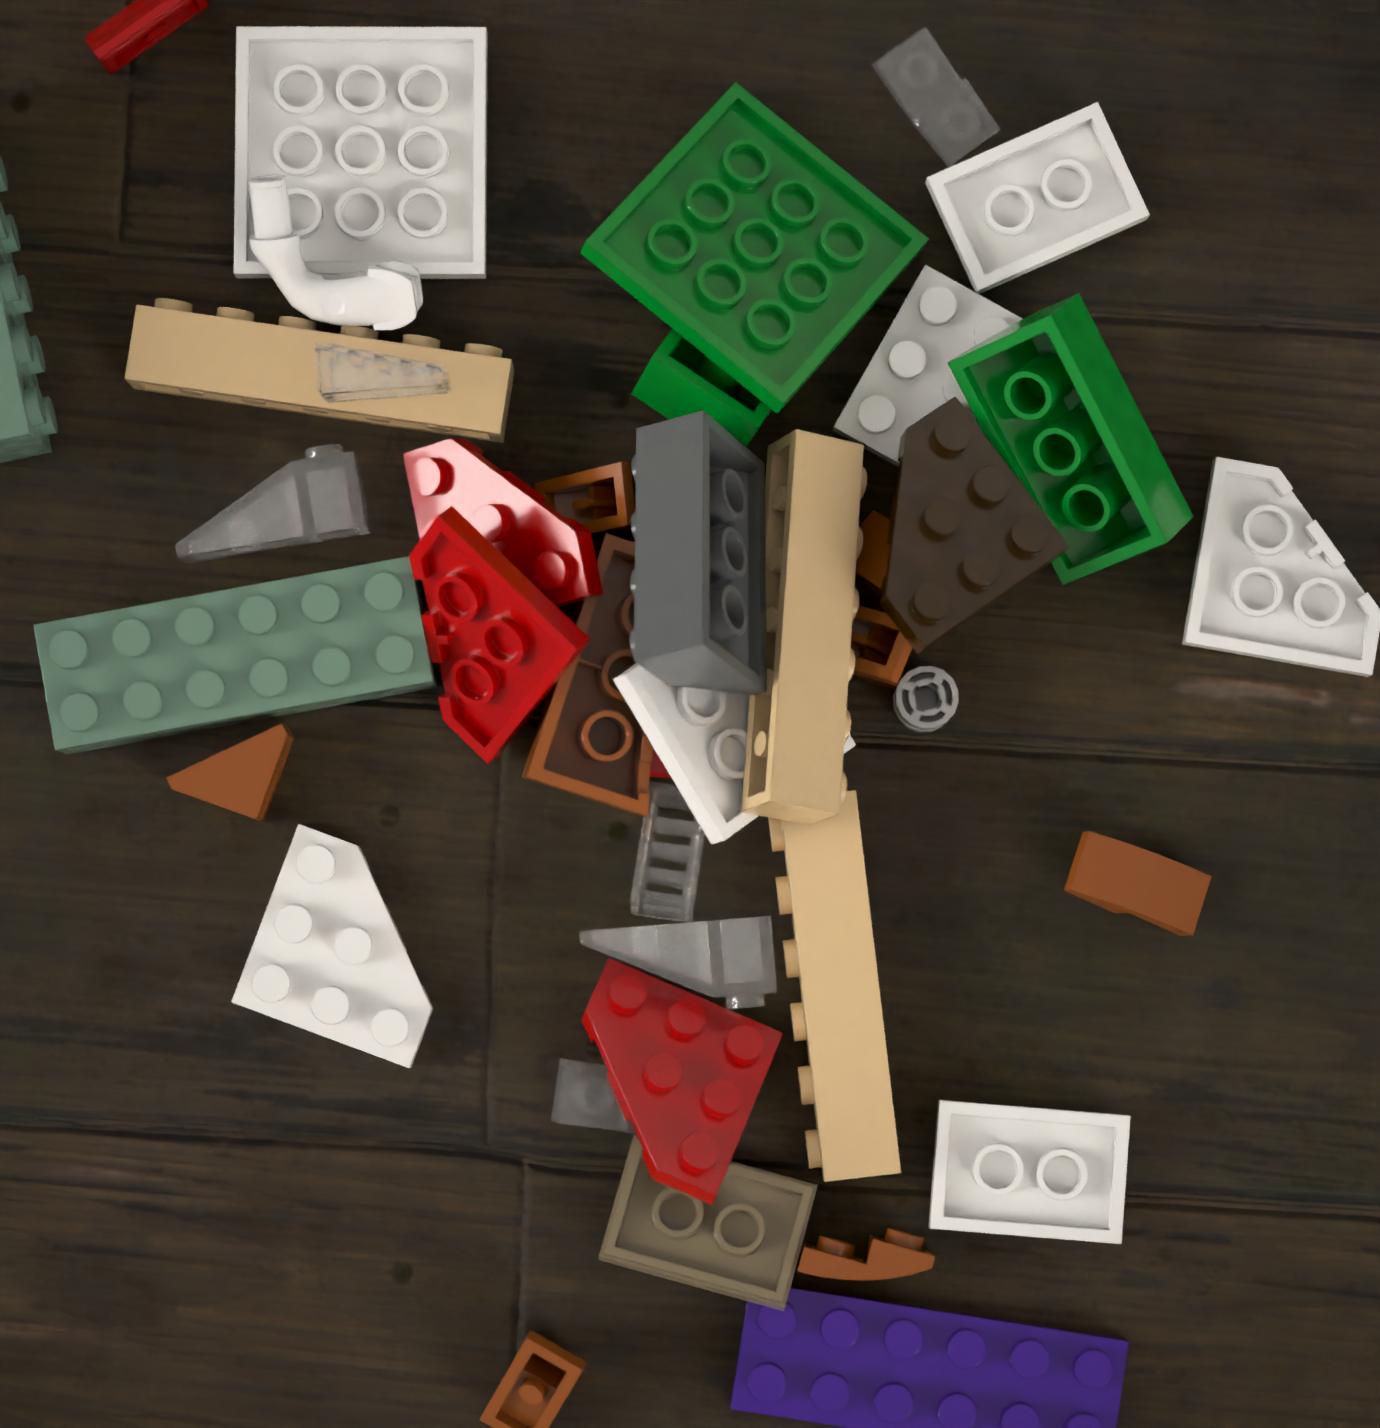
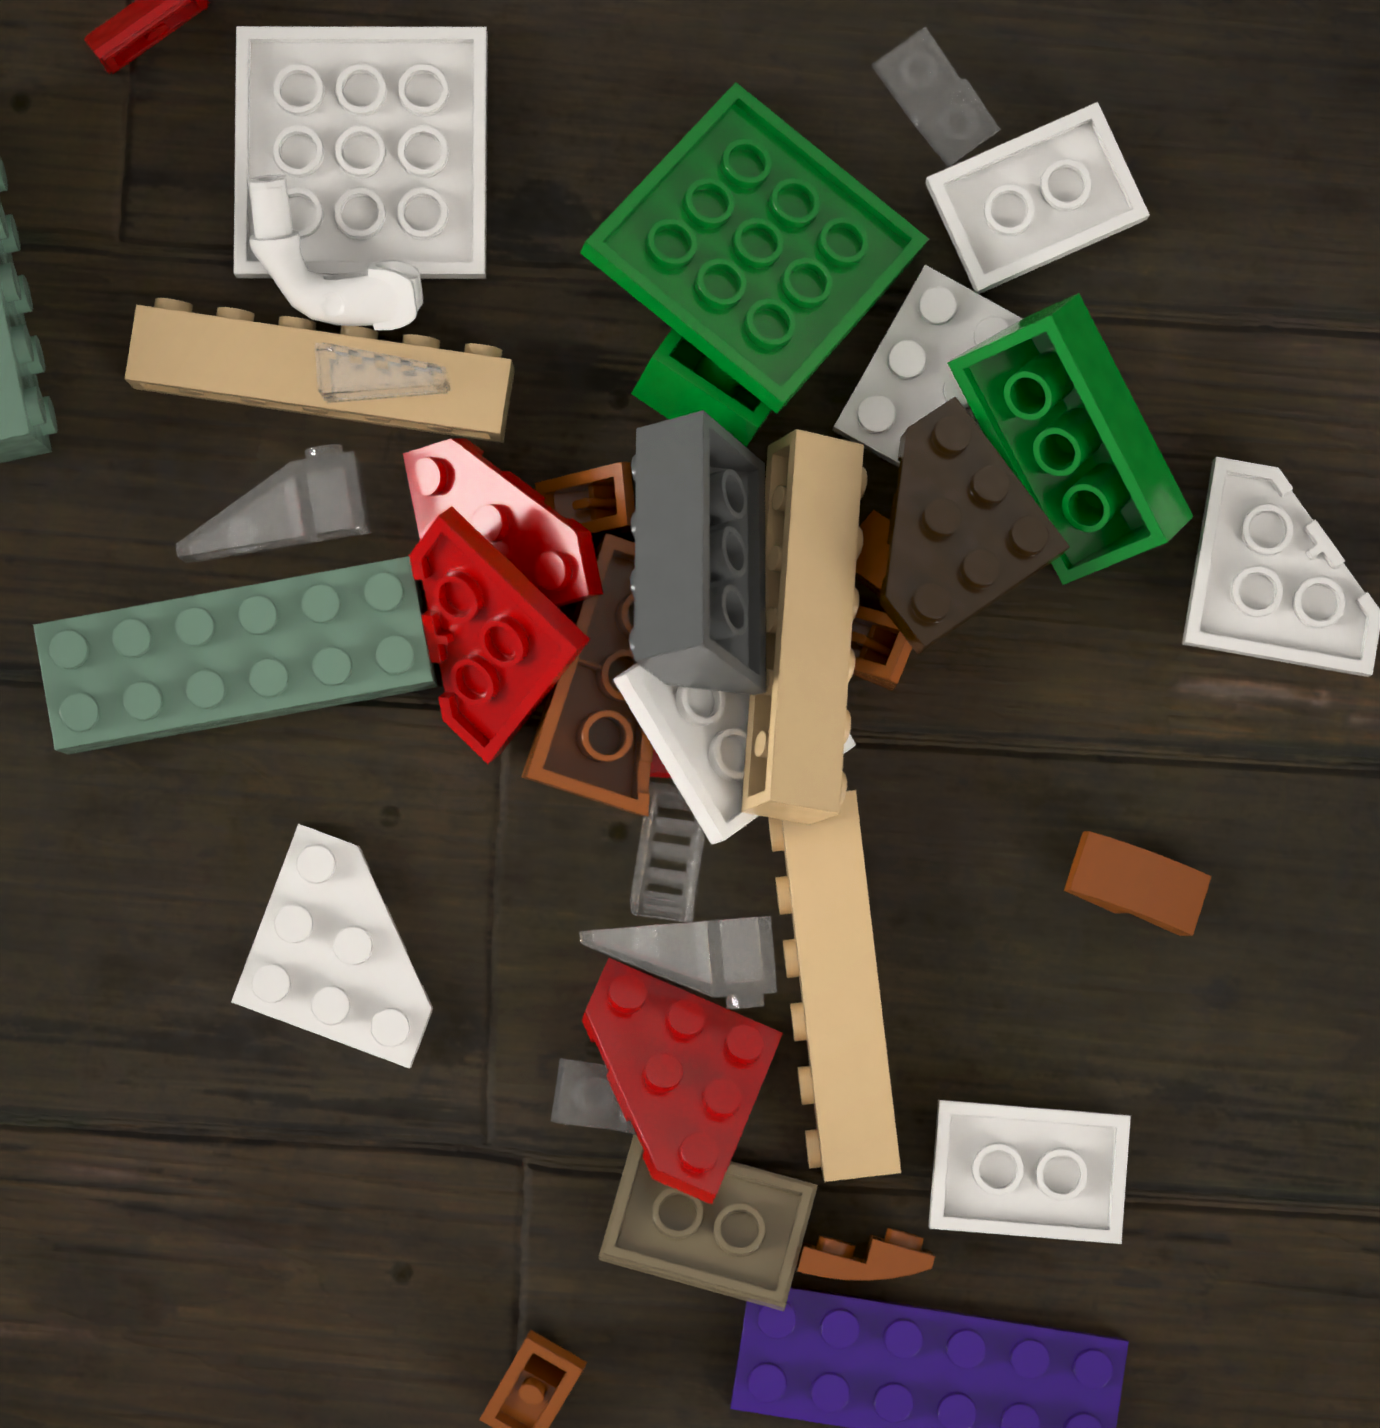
dark orange slope [166,723,294,822] -> none
light grey wheel [892,666,959,733] -> none

